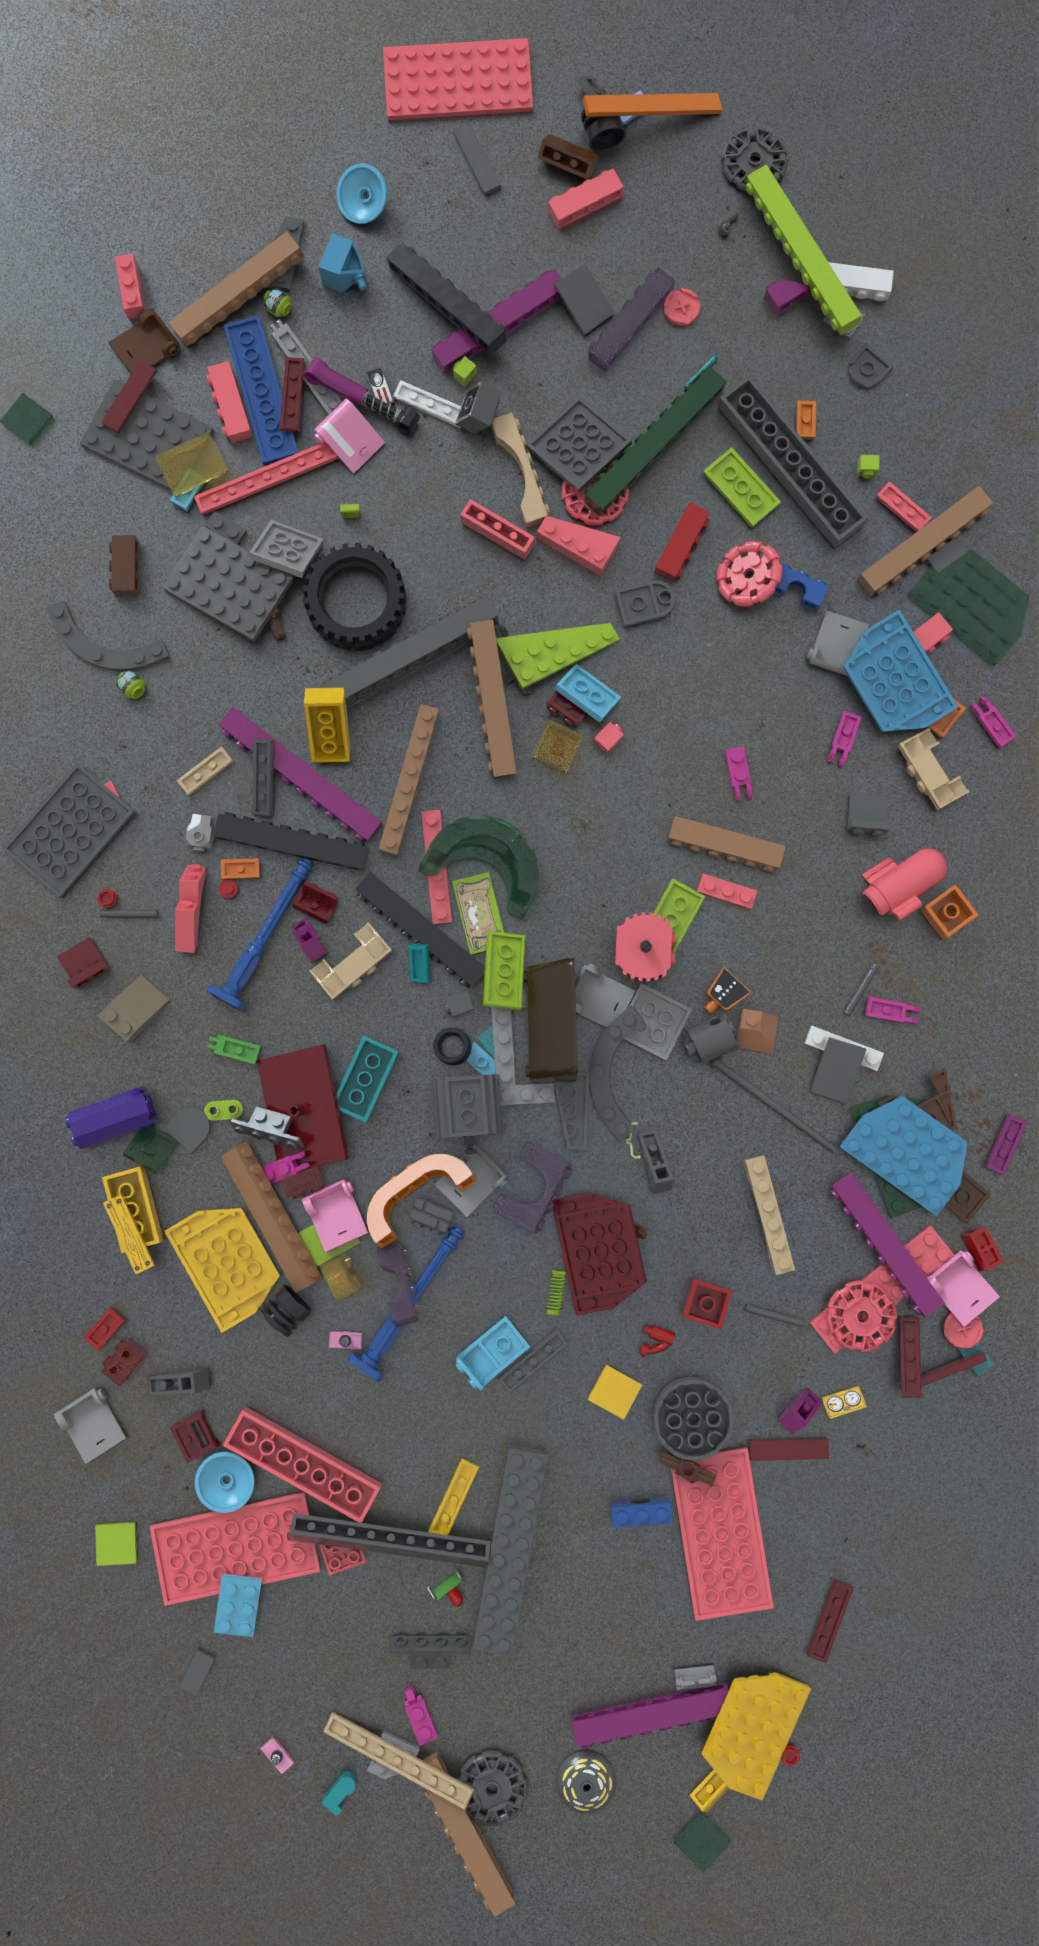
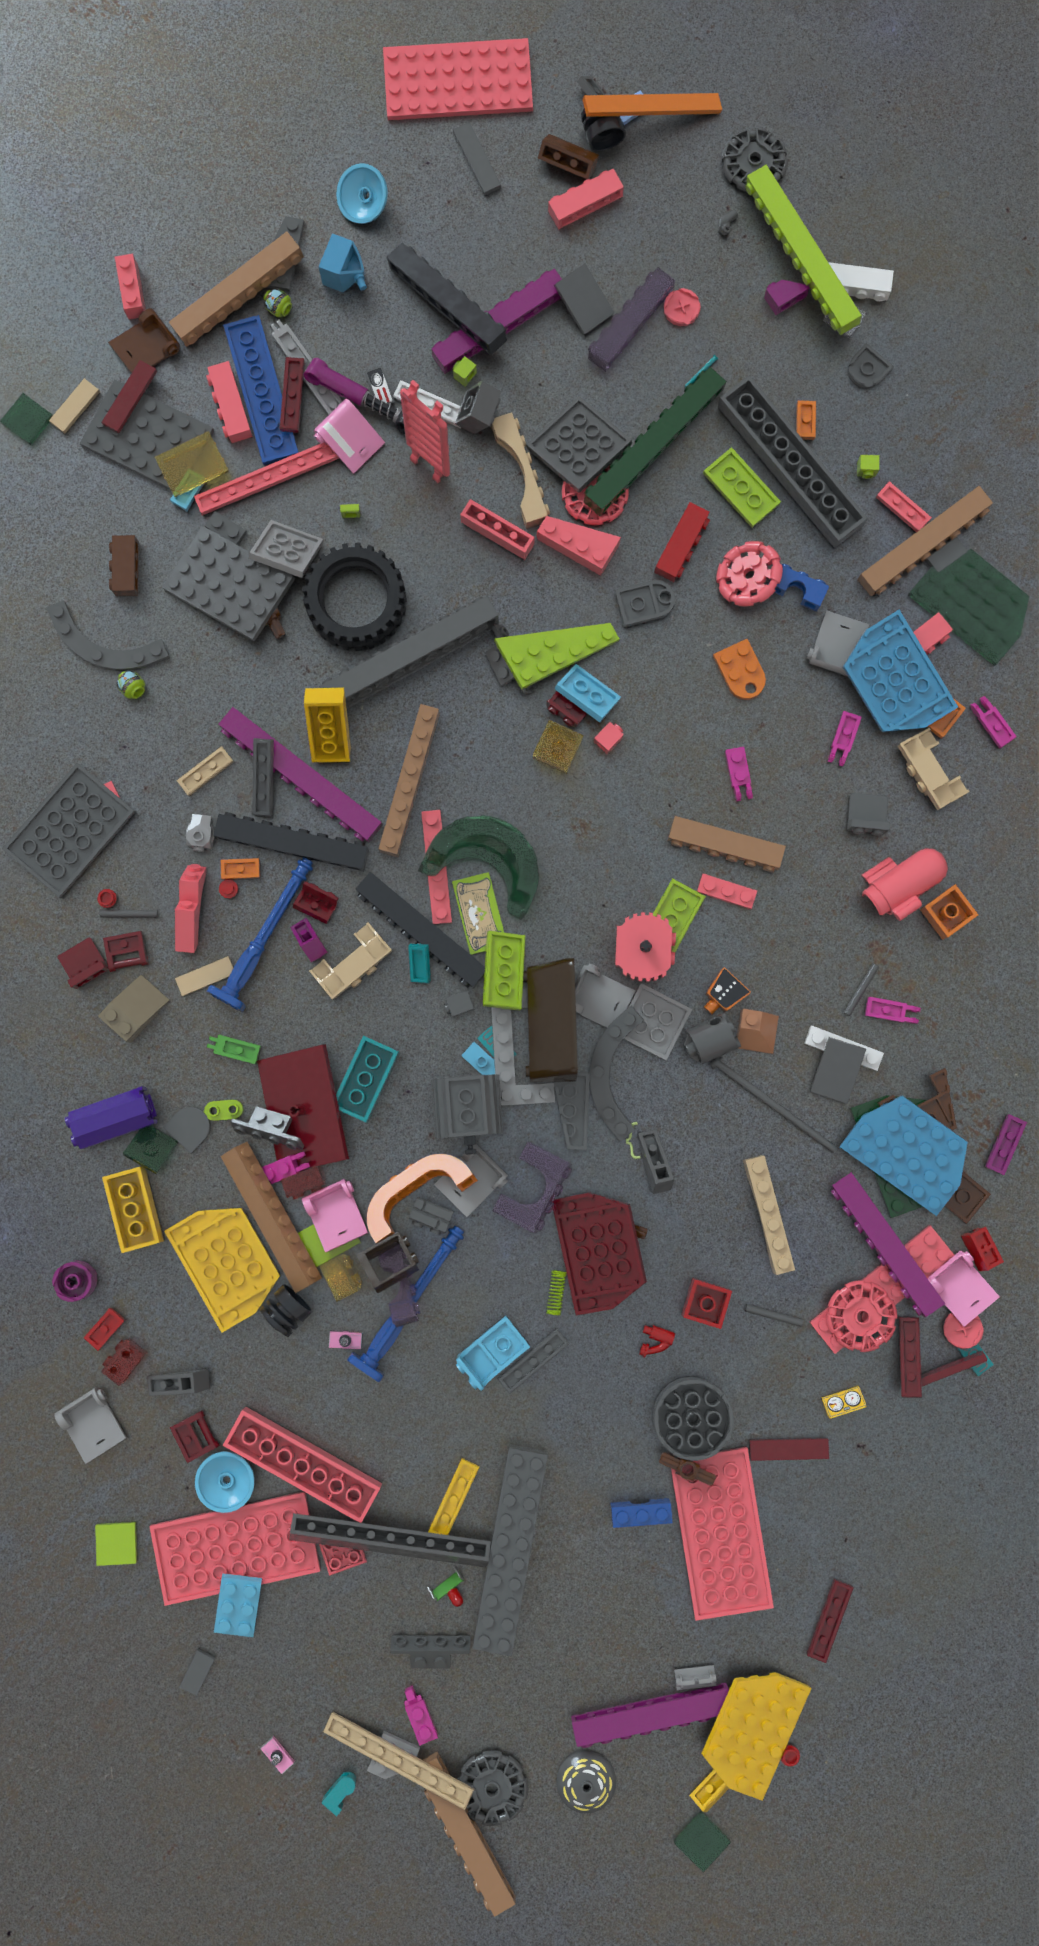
yellow tile [103,1194,155,1274] -> none
black tyre [433,1027,472,1065] -> none
medium nougat brick [467,620,516,777] -> none
yellow piece [587,1364,642,1420] -> none
magenta slope [779,1388,822,1435] -> none
none -> tan tile [49,378,100,434]
none -> magenta brick [52,1260,97,1302]
none -> dark red plate [103,931,148,972]
none -> tan tile [175,956,234,996]
none -> dark brown window [357,1232,419,1293]
none -> coral bar [400,380,450,483]
none -> orange plate [713,639,766,700]

